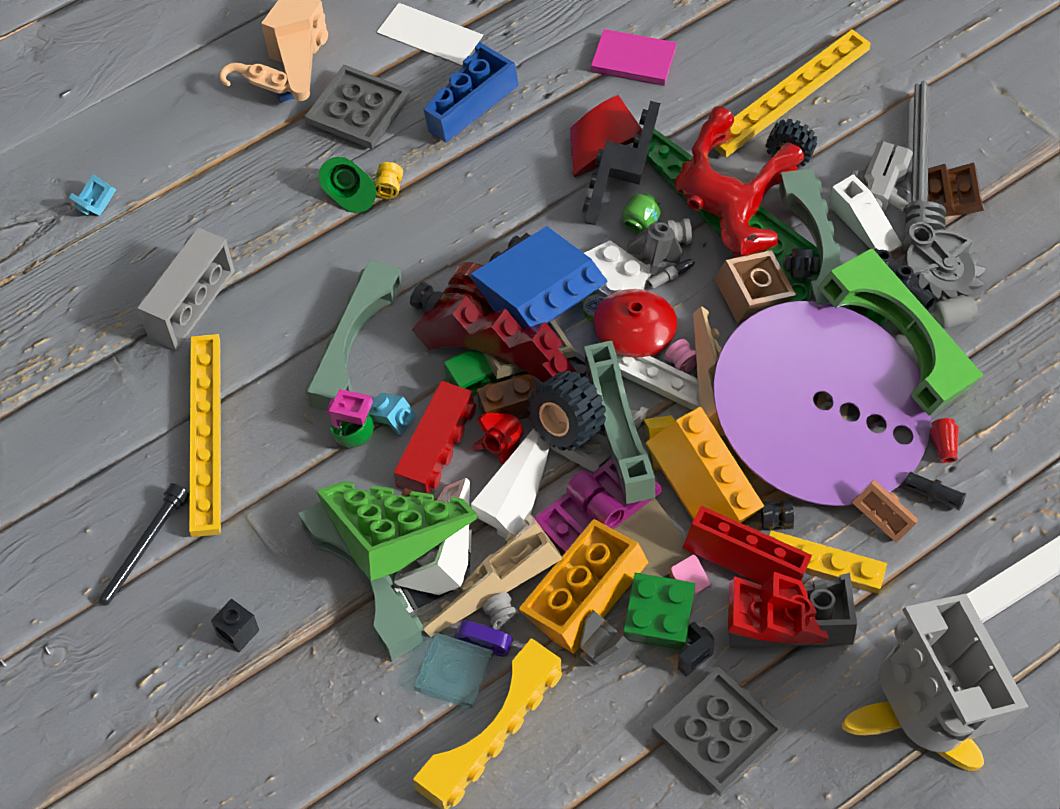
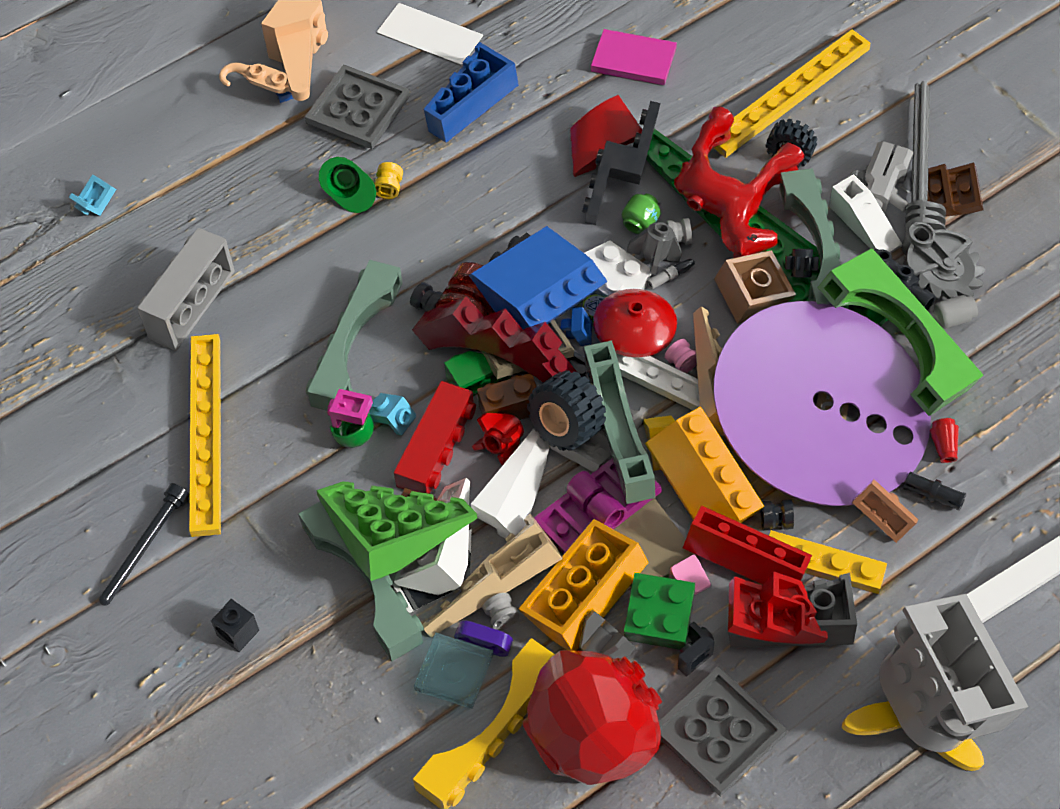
none -> red rock [522,650,662,785]
none -> blue tile [560,307,592,346]

